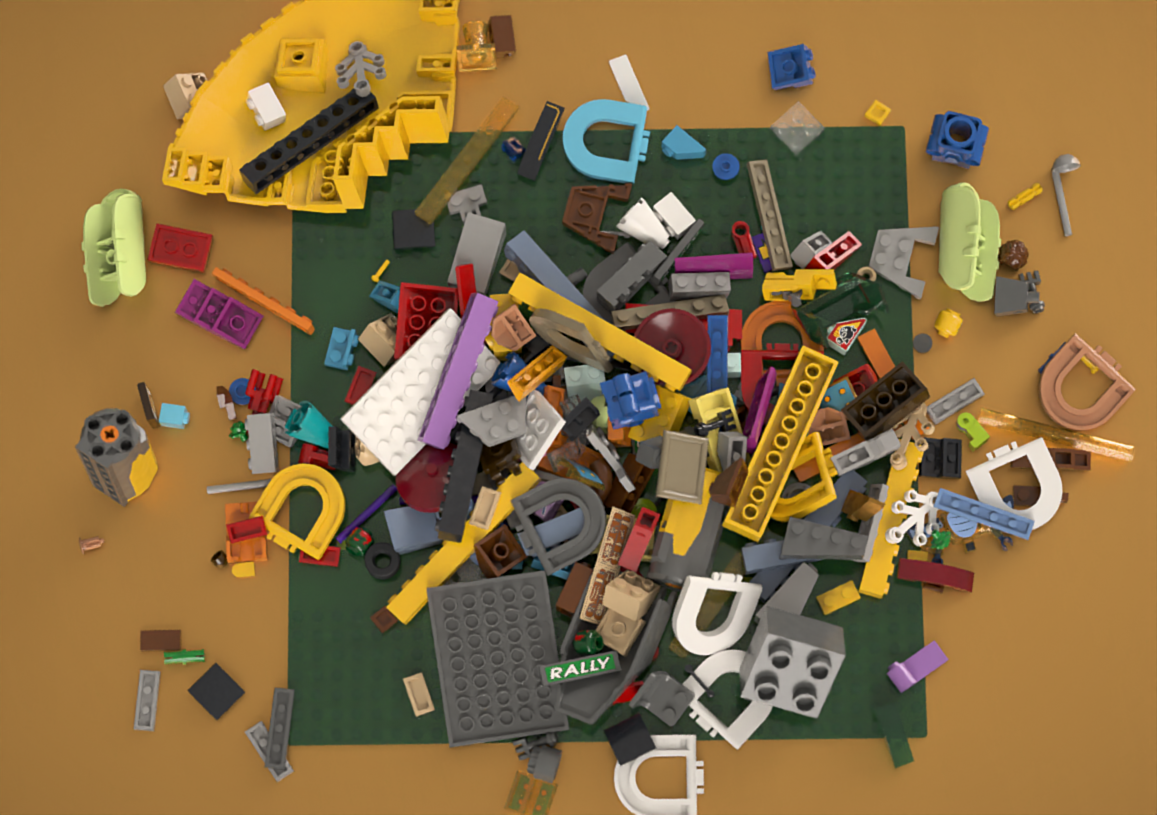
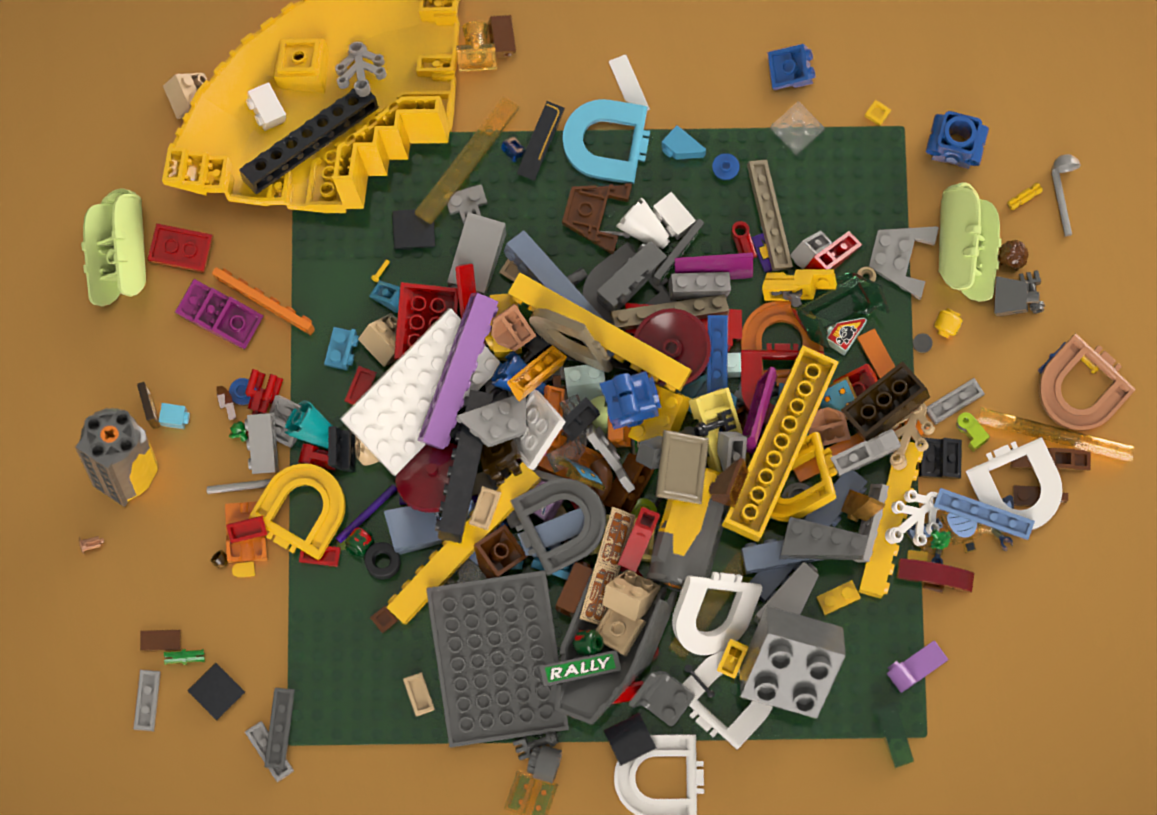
none -> yellow slope [717,639,748,679]

